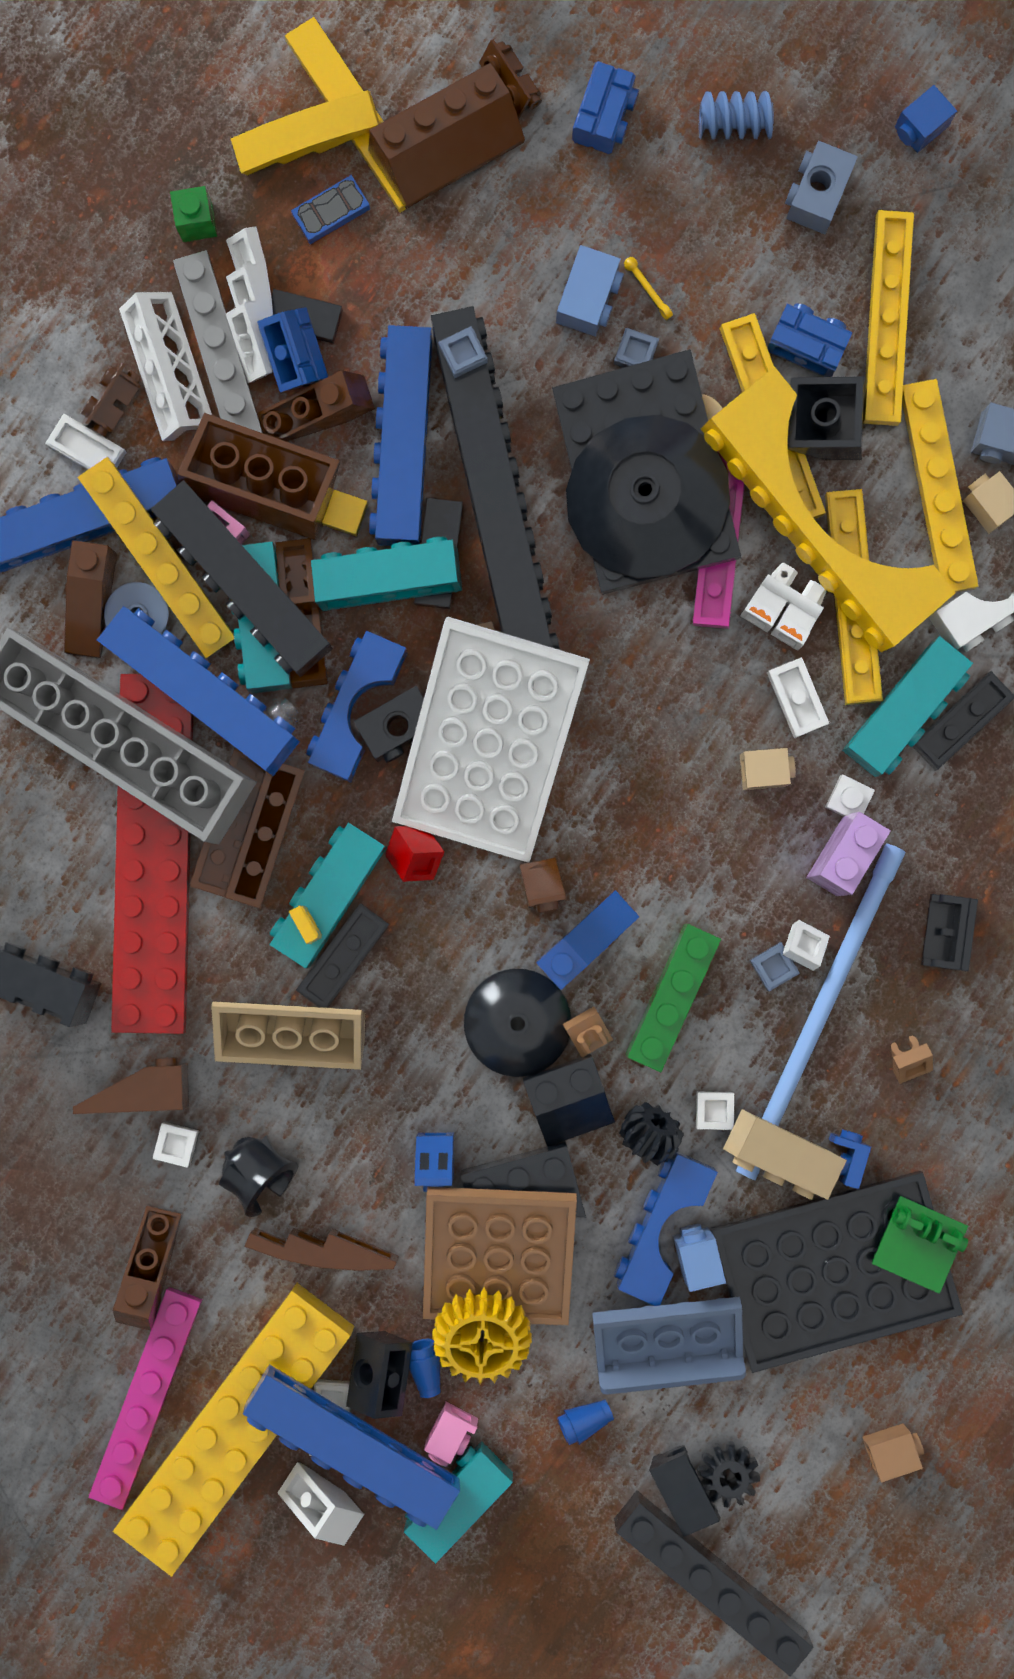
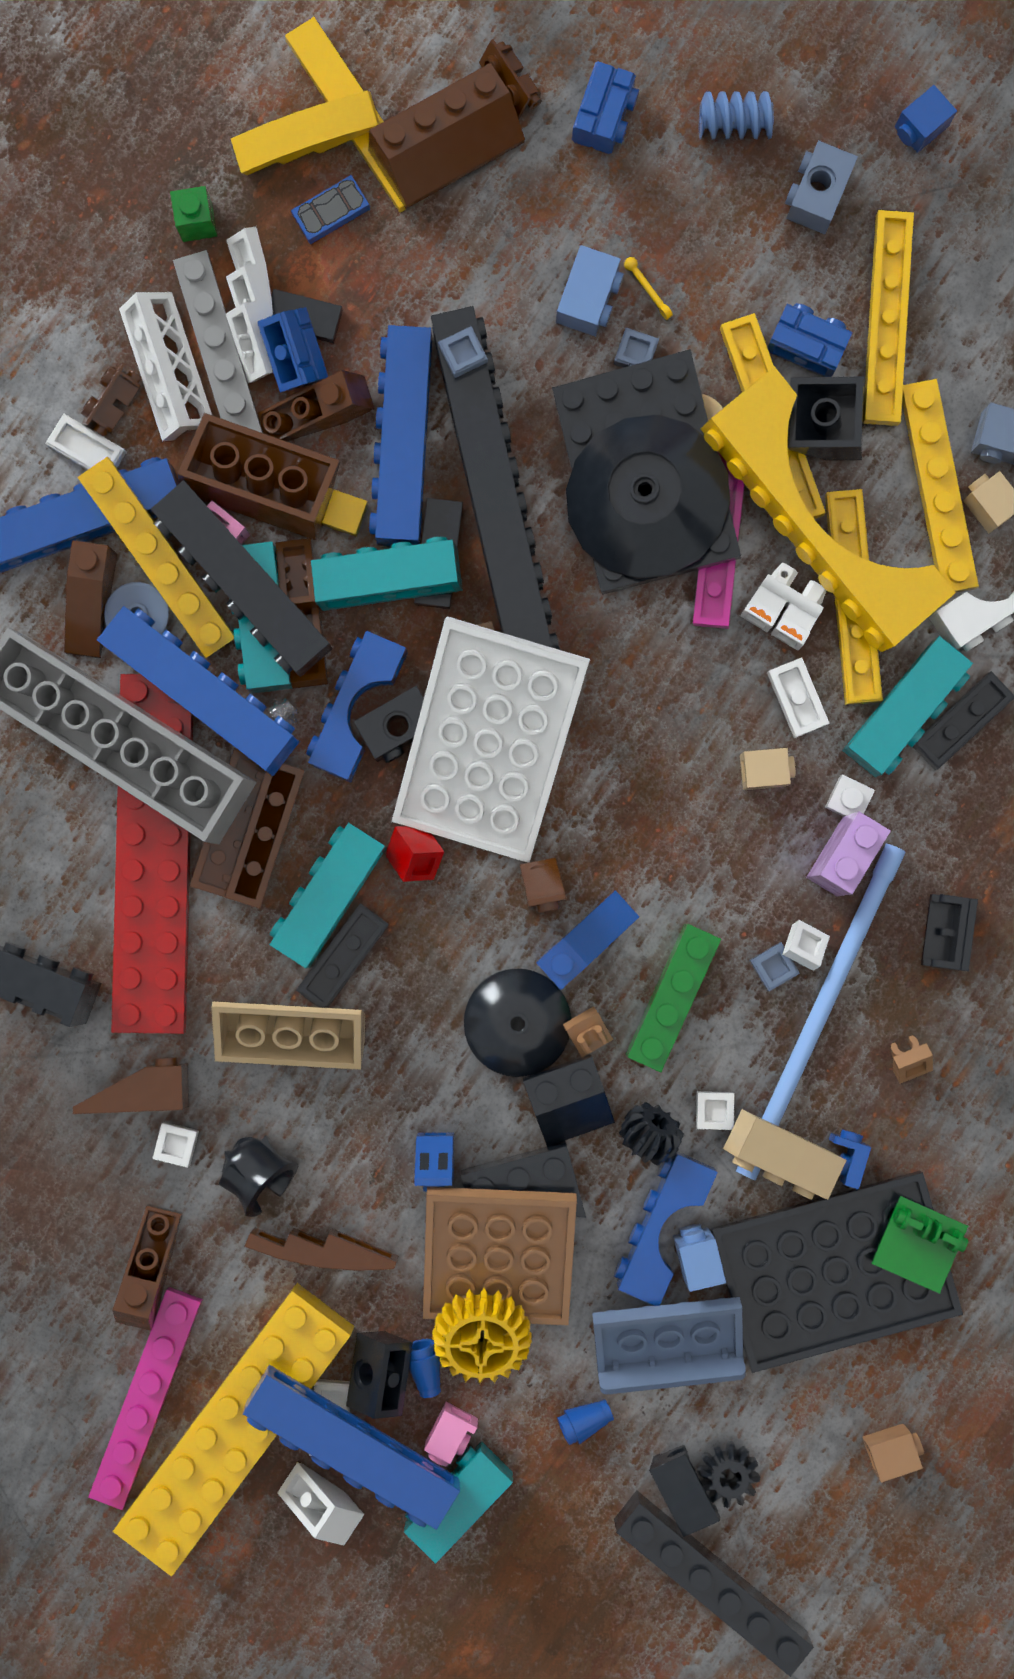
yellow tile [289,905,322,944] -> none

